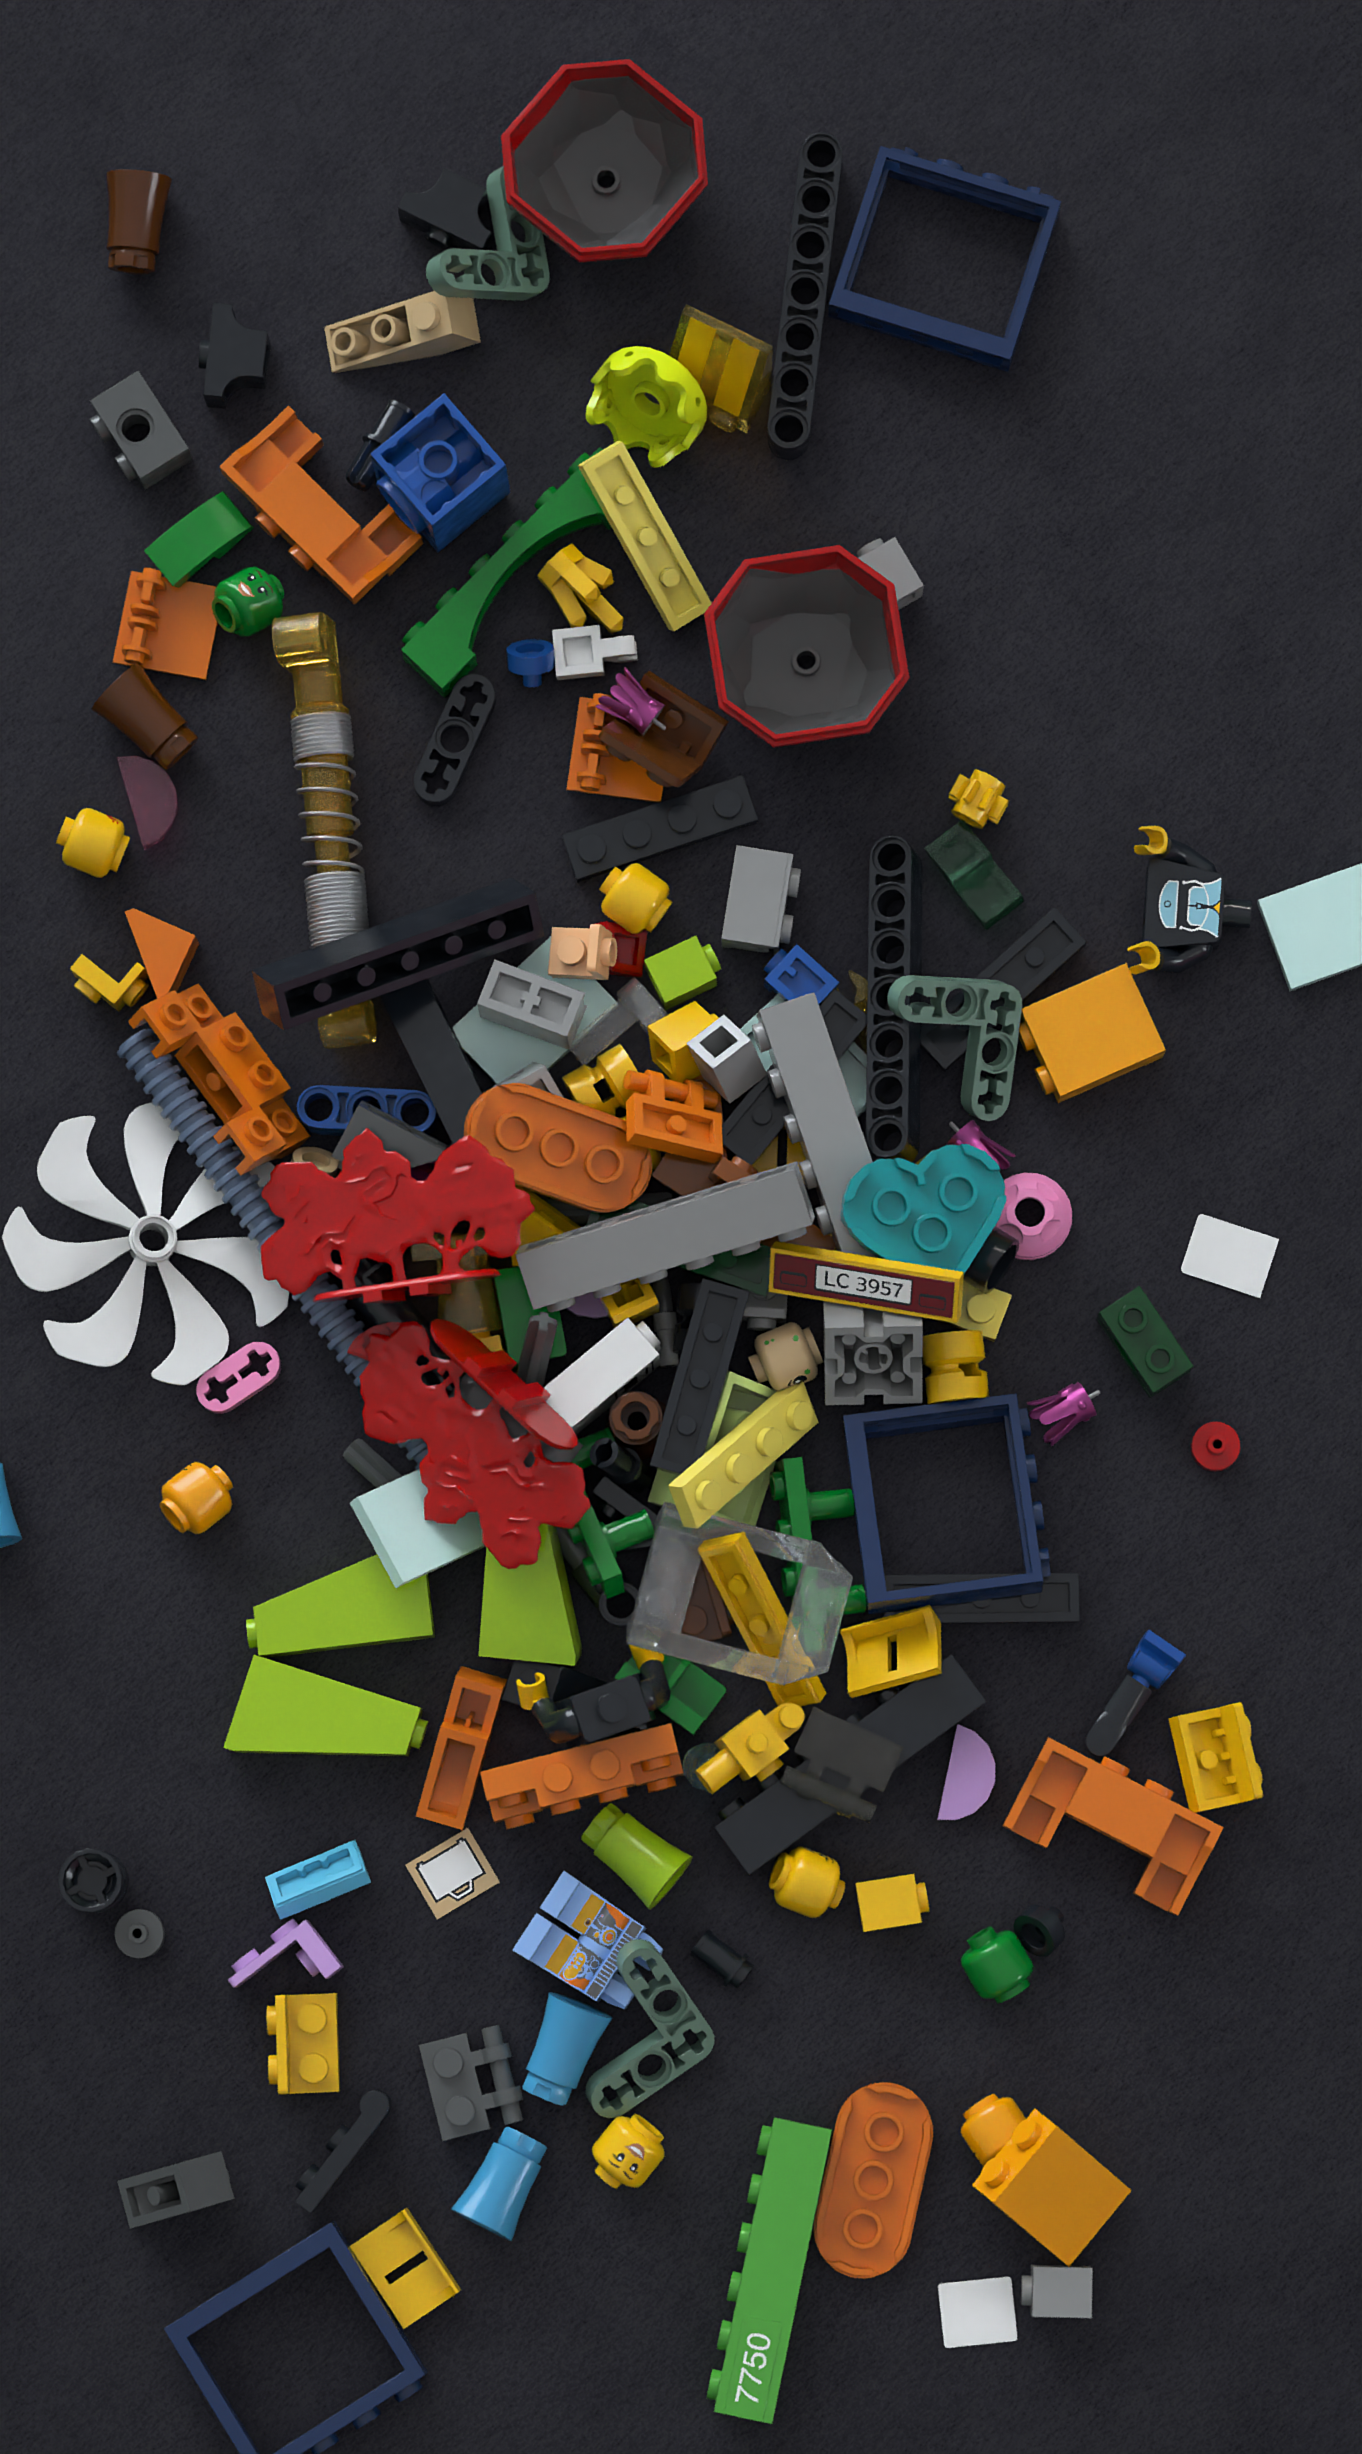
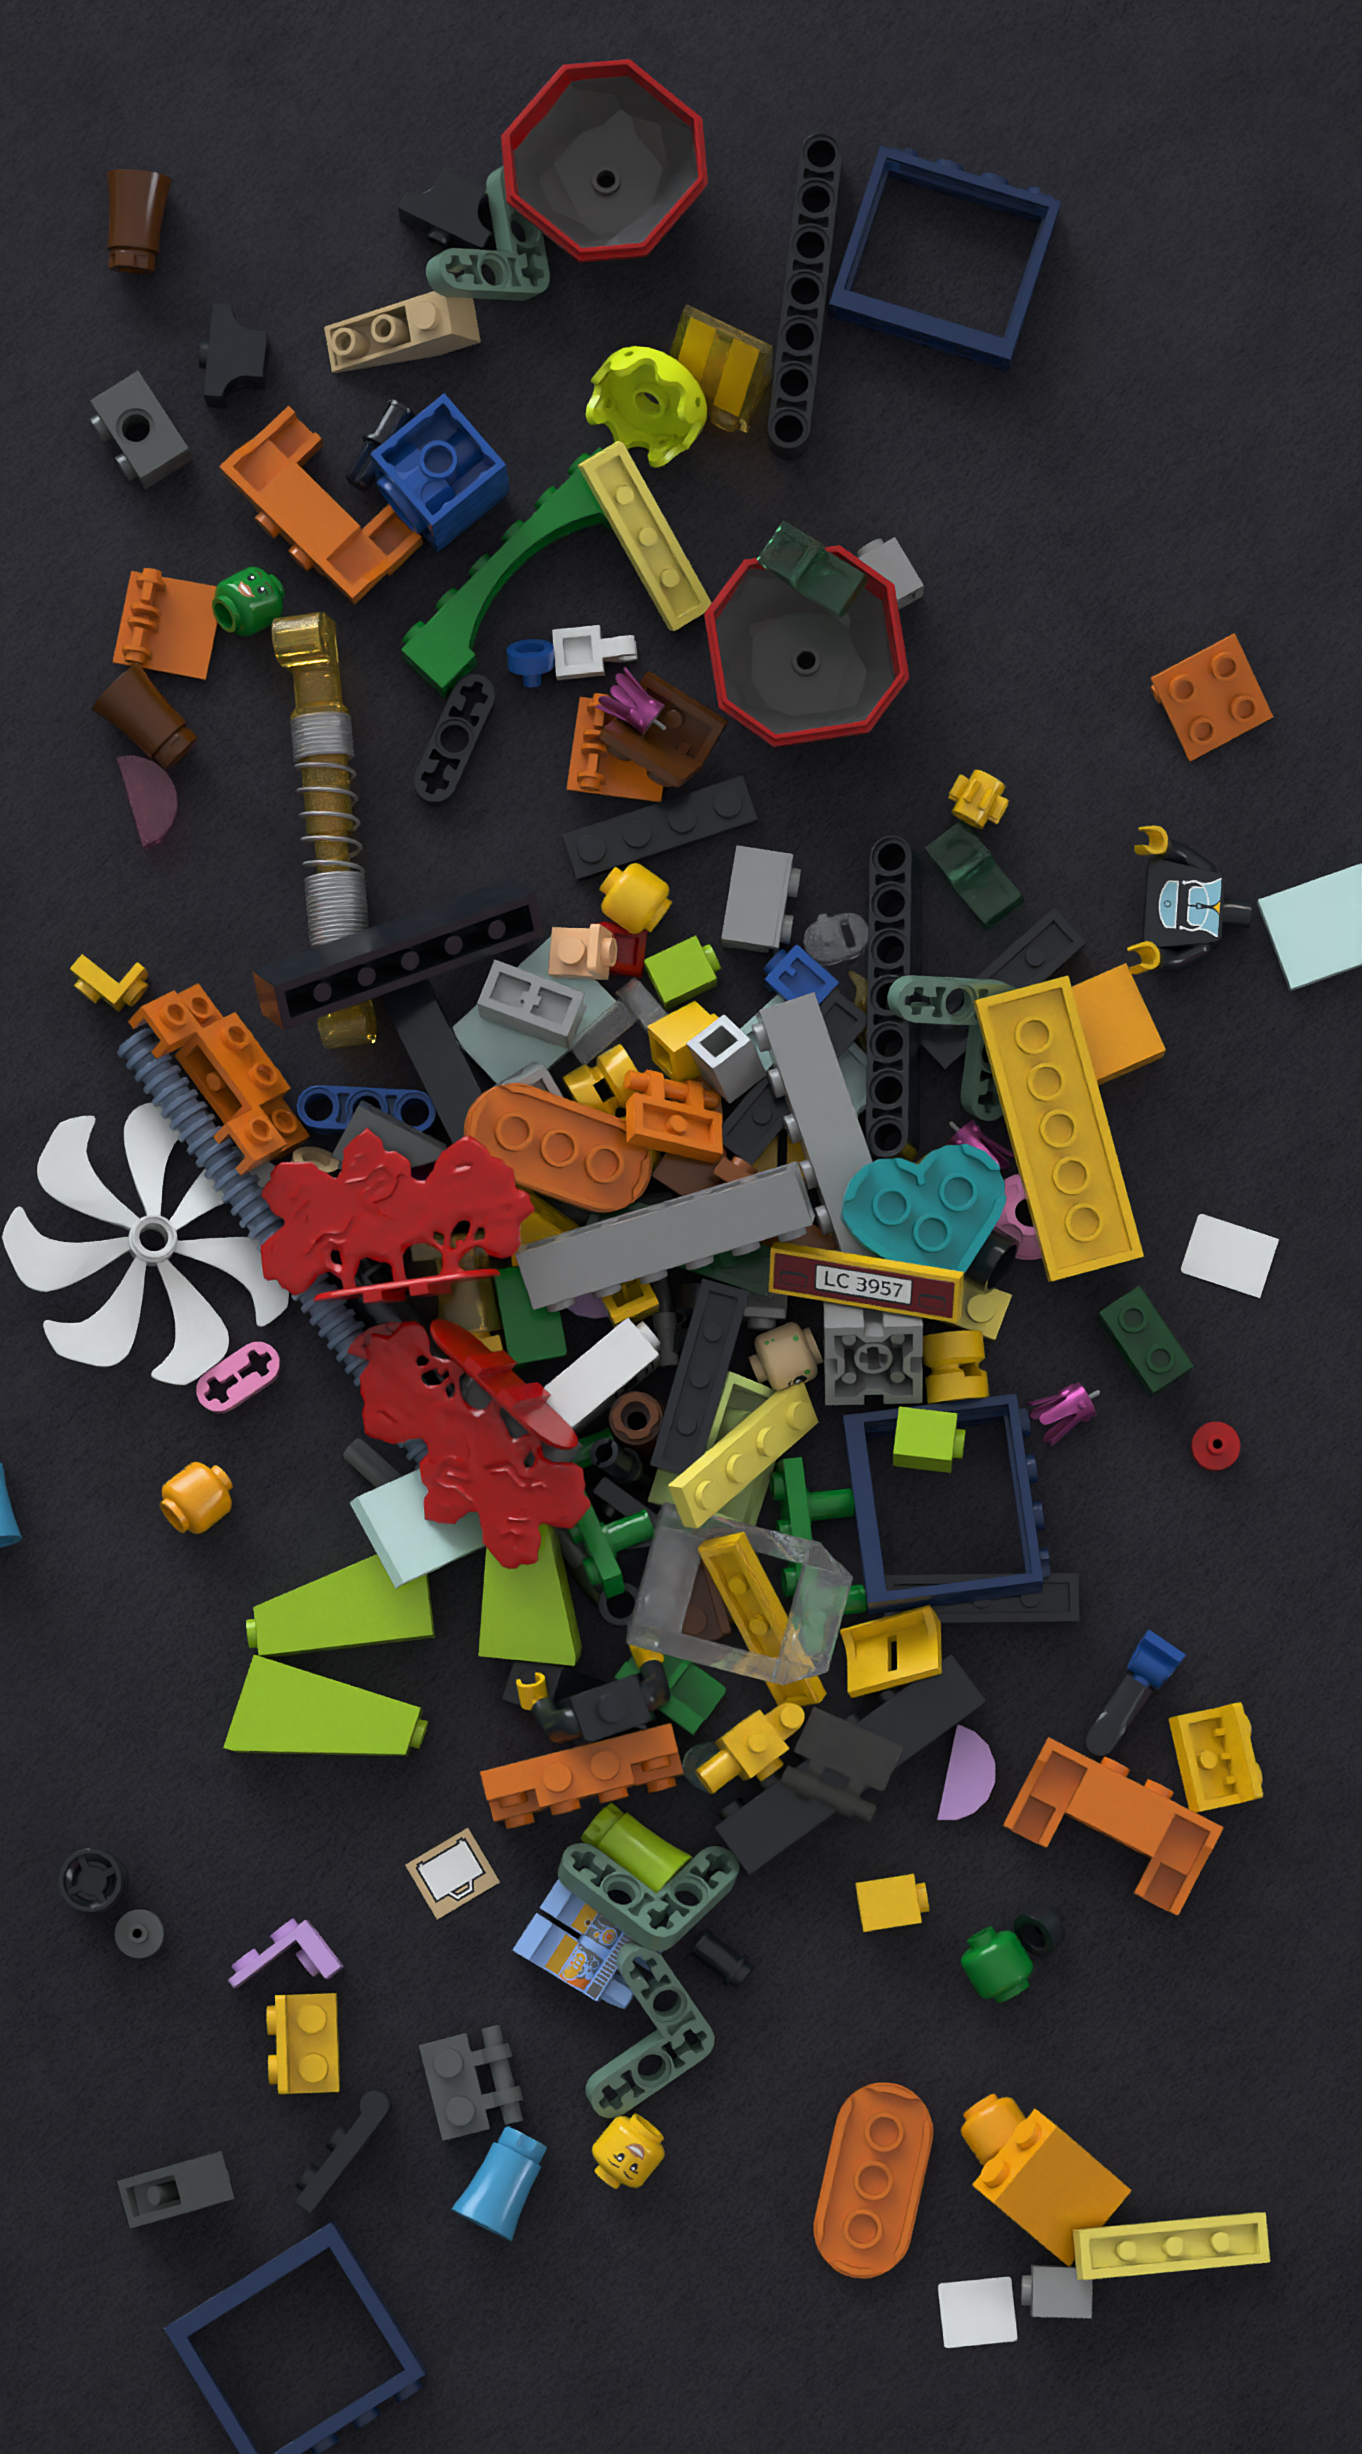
yellow head [56,808,130,878] -> none
orange slope [125,908,199,998] -> none
green slope [144,491,254,588] -> none
medium azure plate [265,1840,371,1920] -> none
yellow piece [349,2208,461,2329] -> none
orange slope [416,1666,507,1830] -> none
dark grey axle [516,1312,558,1387] -> none
dark azure plant [522,1992,612,2106] -> none
yellow rock [537,543,624,633] -> none
bright green brick [706,2117,832,2424] -> none
yellow head [769,1847,845,1918] -> none
none -> sand green beam [558,1843,740,1952]
none -> clear green slope [756,521,868,620]
none -> clear piece [803,913,868,966]
none -> lime brick [893,1407,966,1473]
none -> yellow plate [973,976,1144,1282]
none -> light yellow plate [1073,2212,1270,2280]
none -> orange hinge [1150,634,1273,761]

